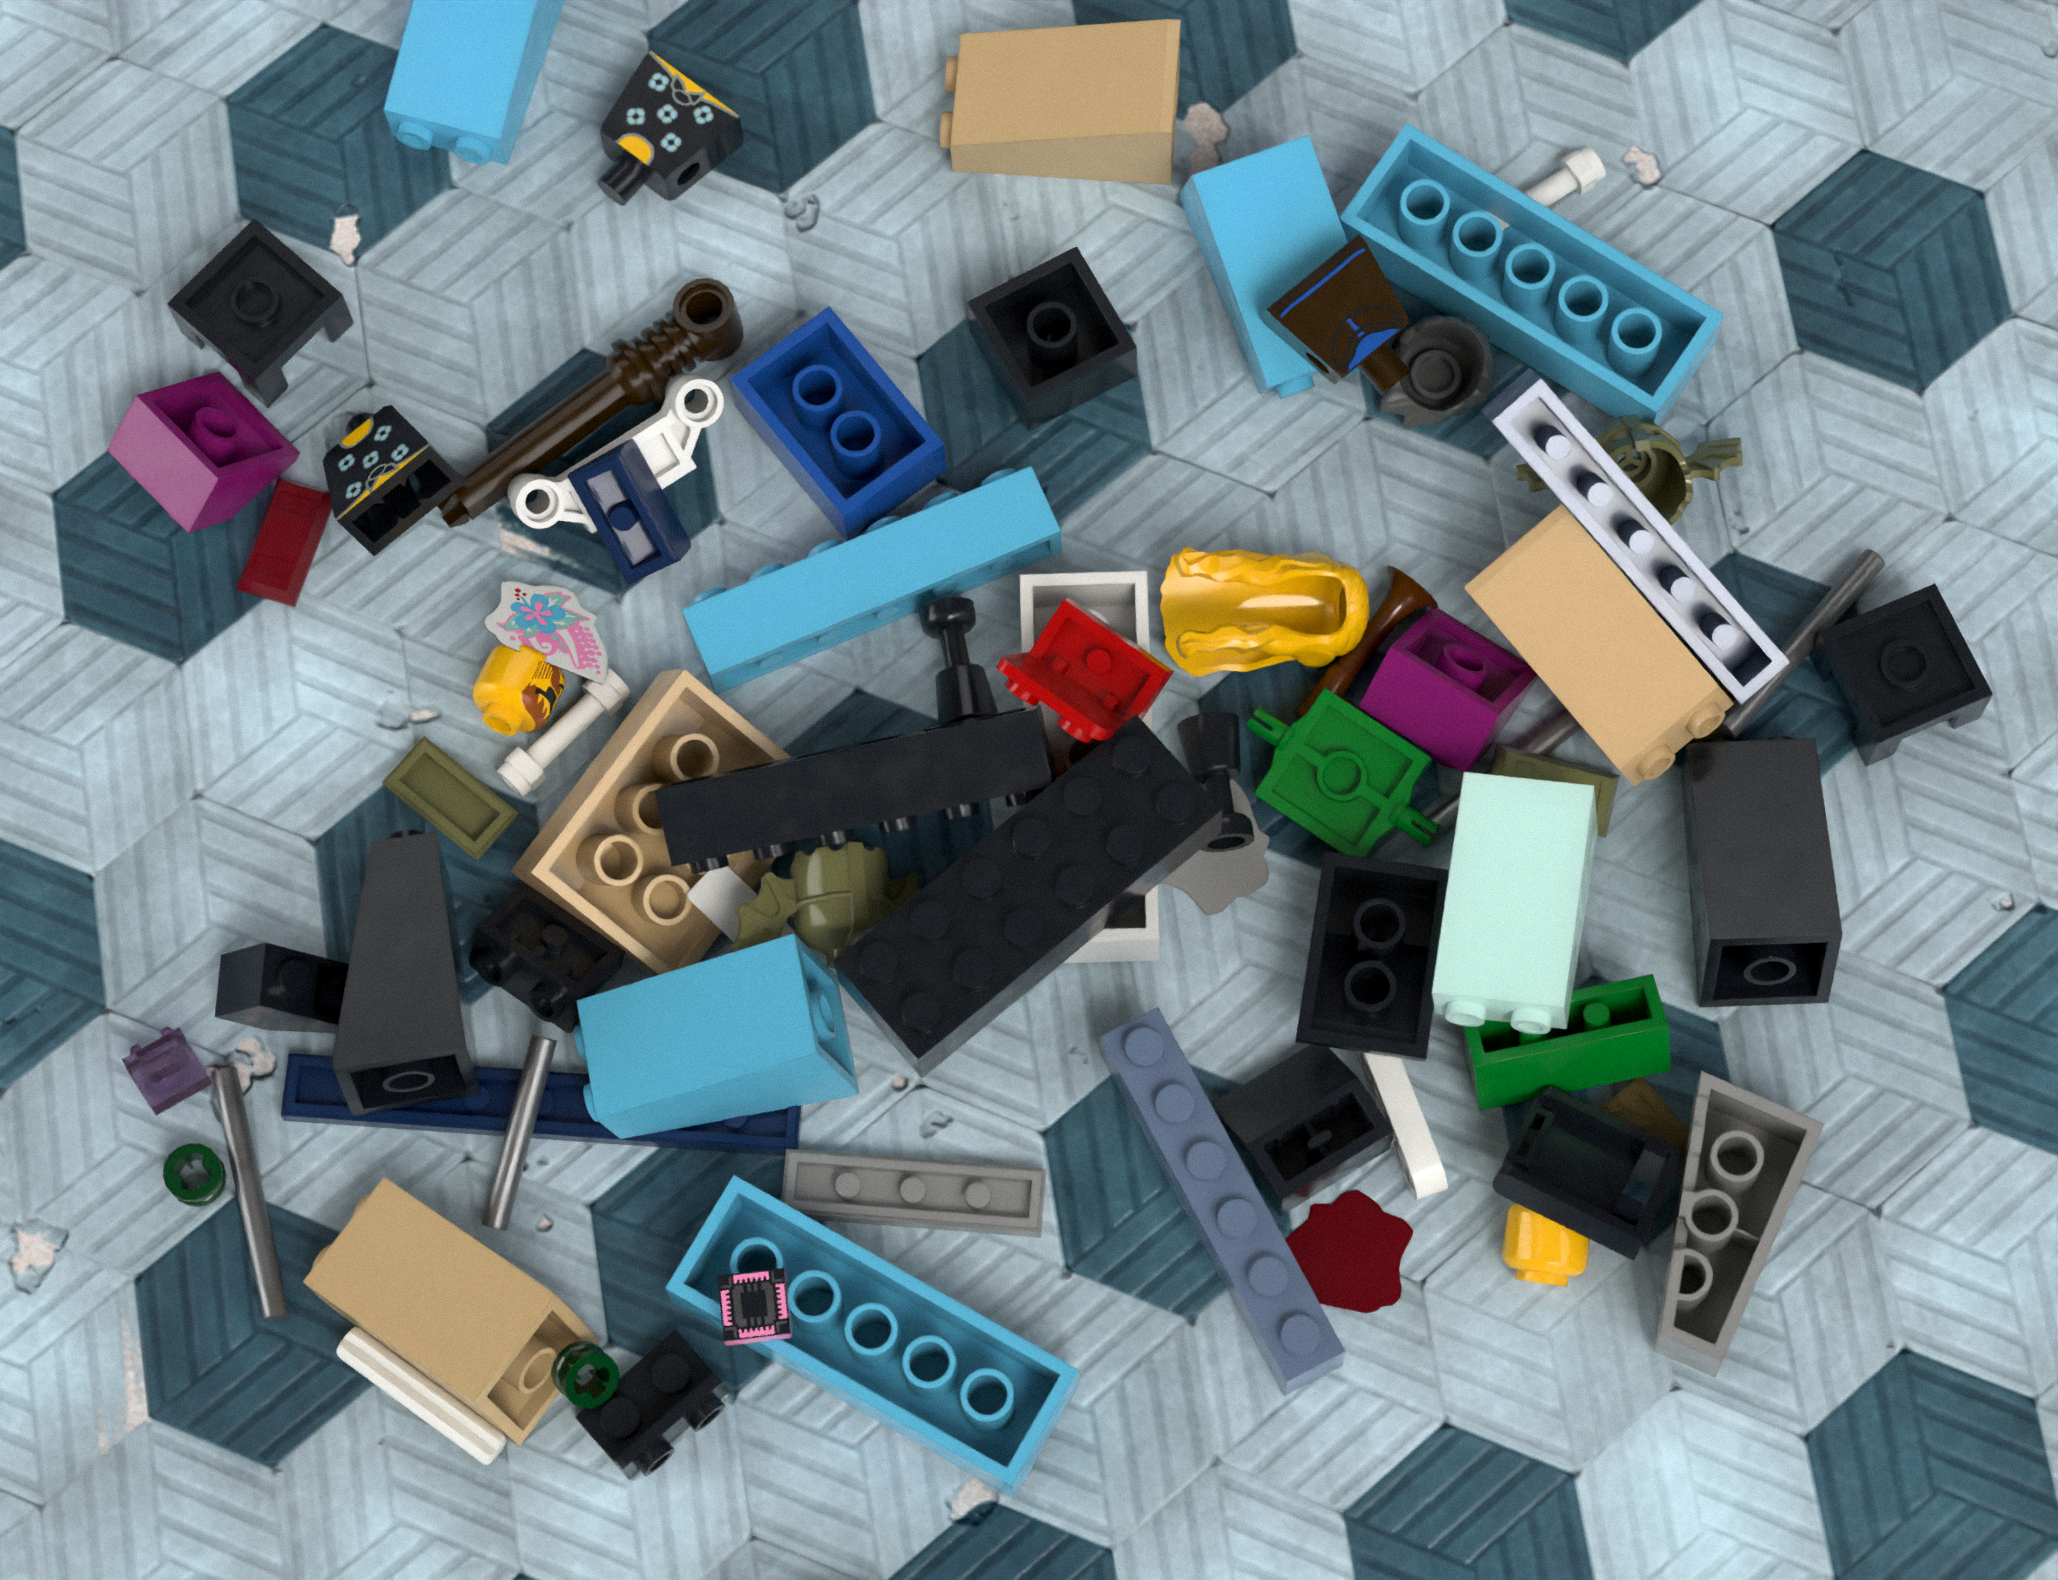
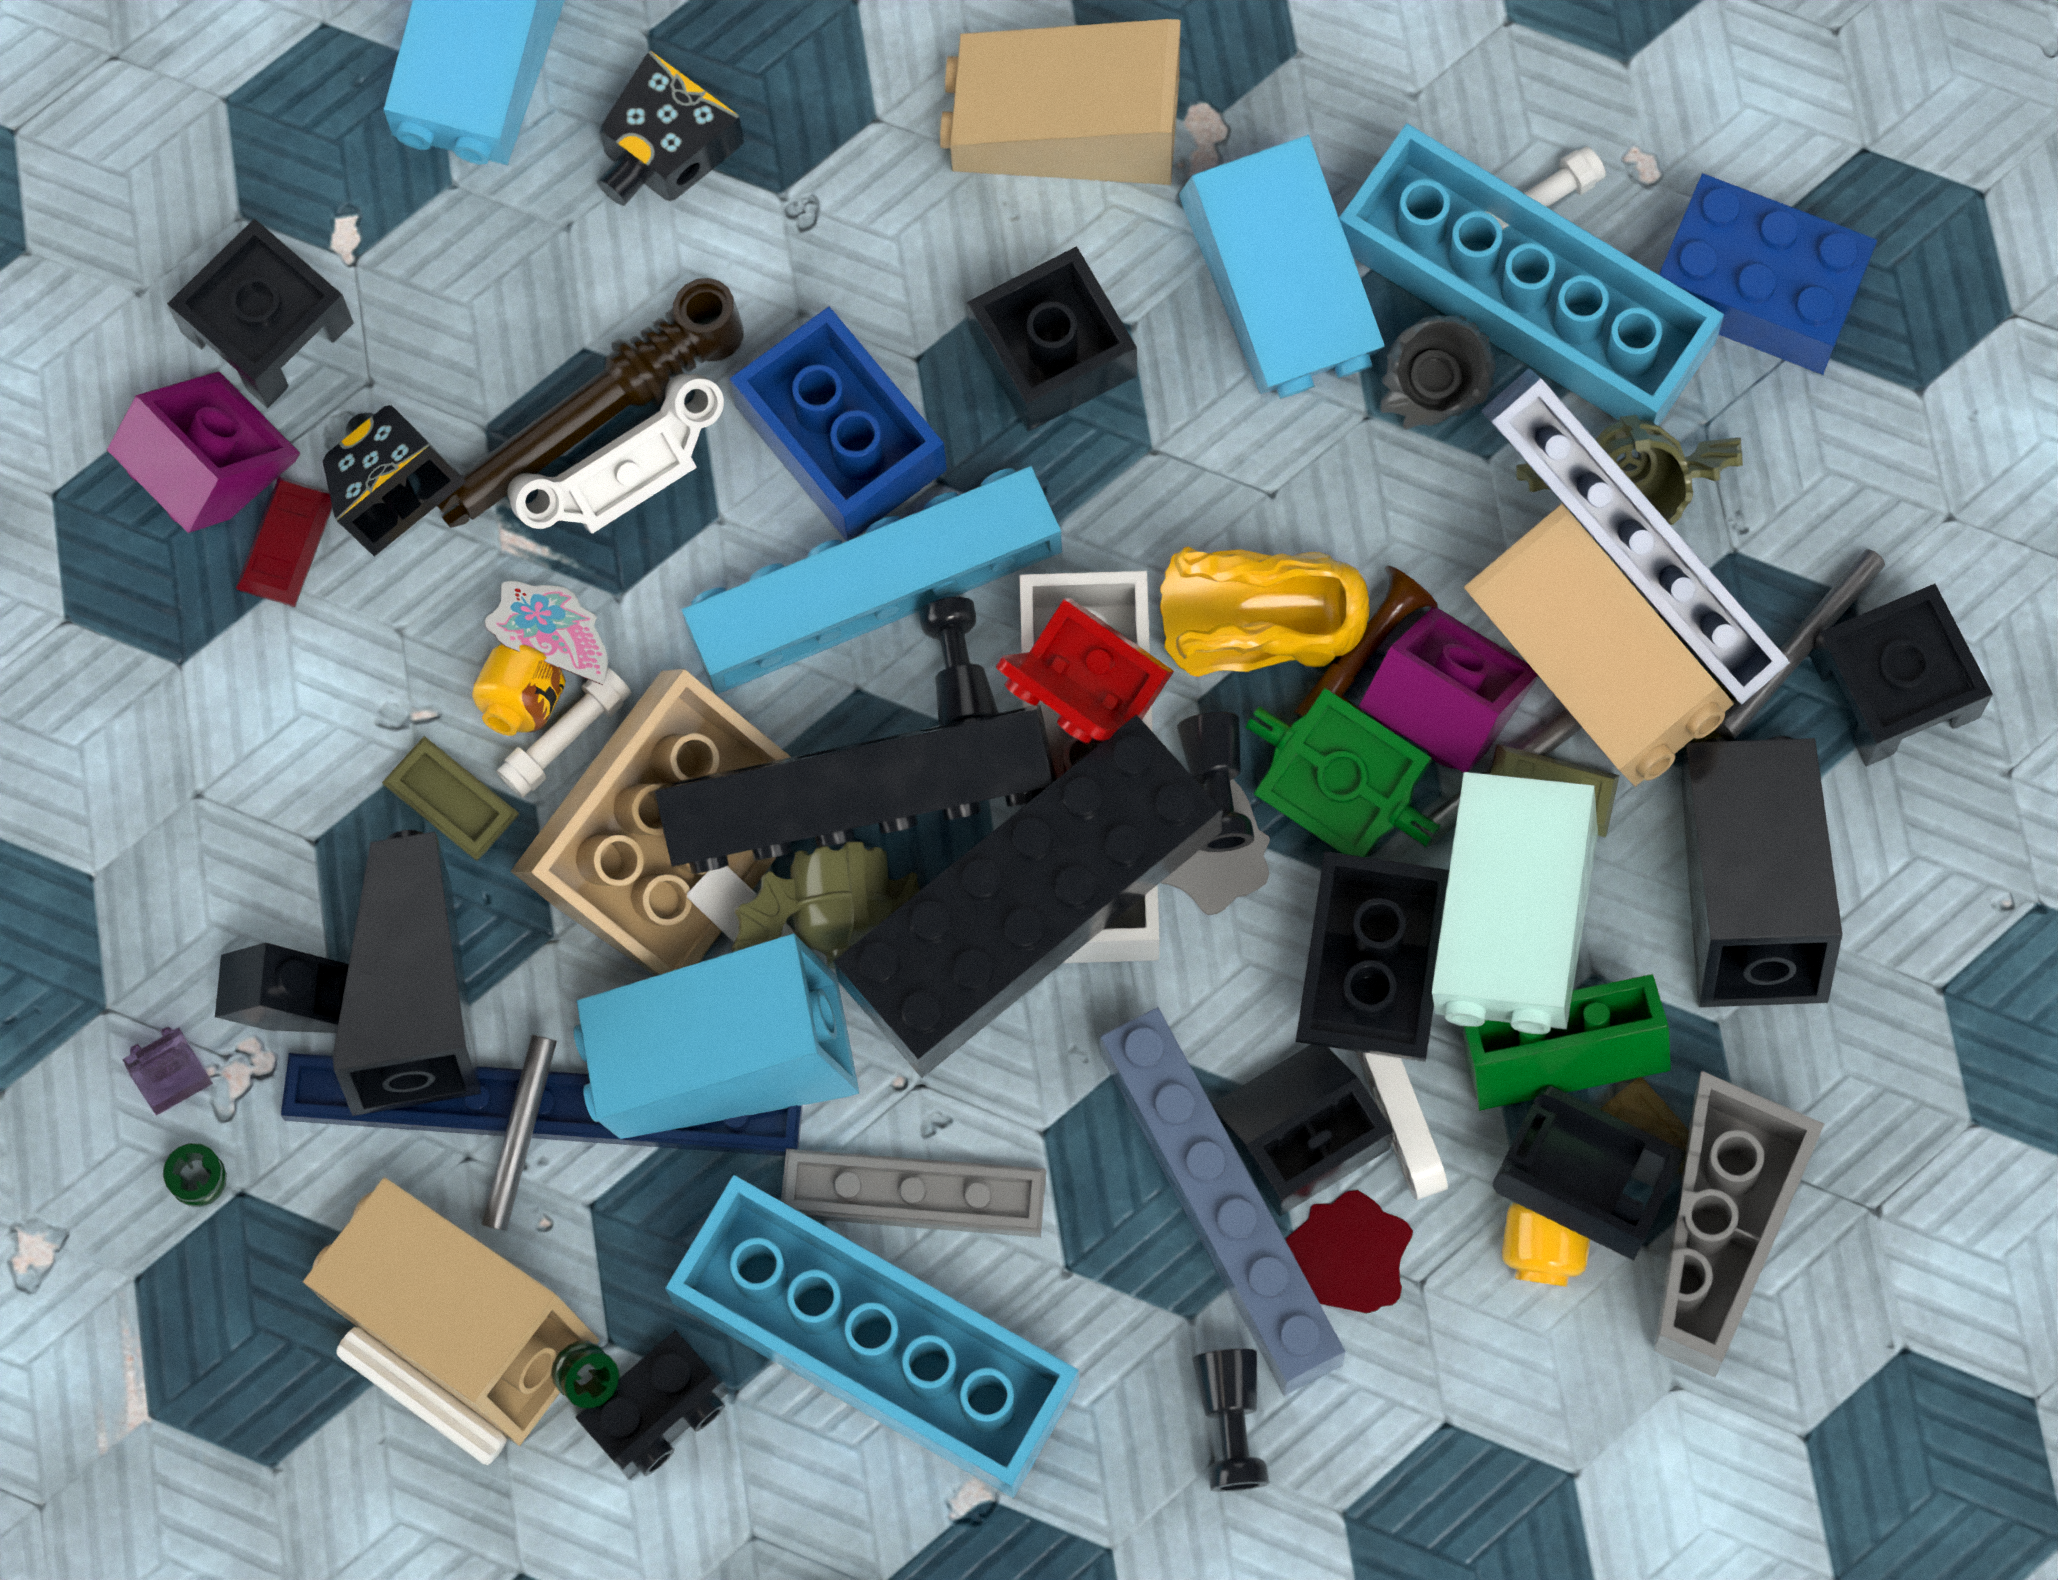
flat silver bar [211,1066,290,1322] -> none
black bracket [469,882,626,1033] -> none
dark blue slope [567,439,692,584] -> none
tile [717,1268,792,1346] -> none
dark brown torso [1259,234,1411,395] -> none
none -> black piece [1192,1348,1269,1492]
none -> blue brick [1659,173,1877,375]

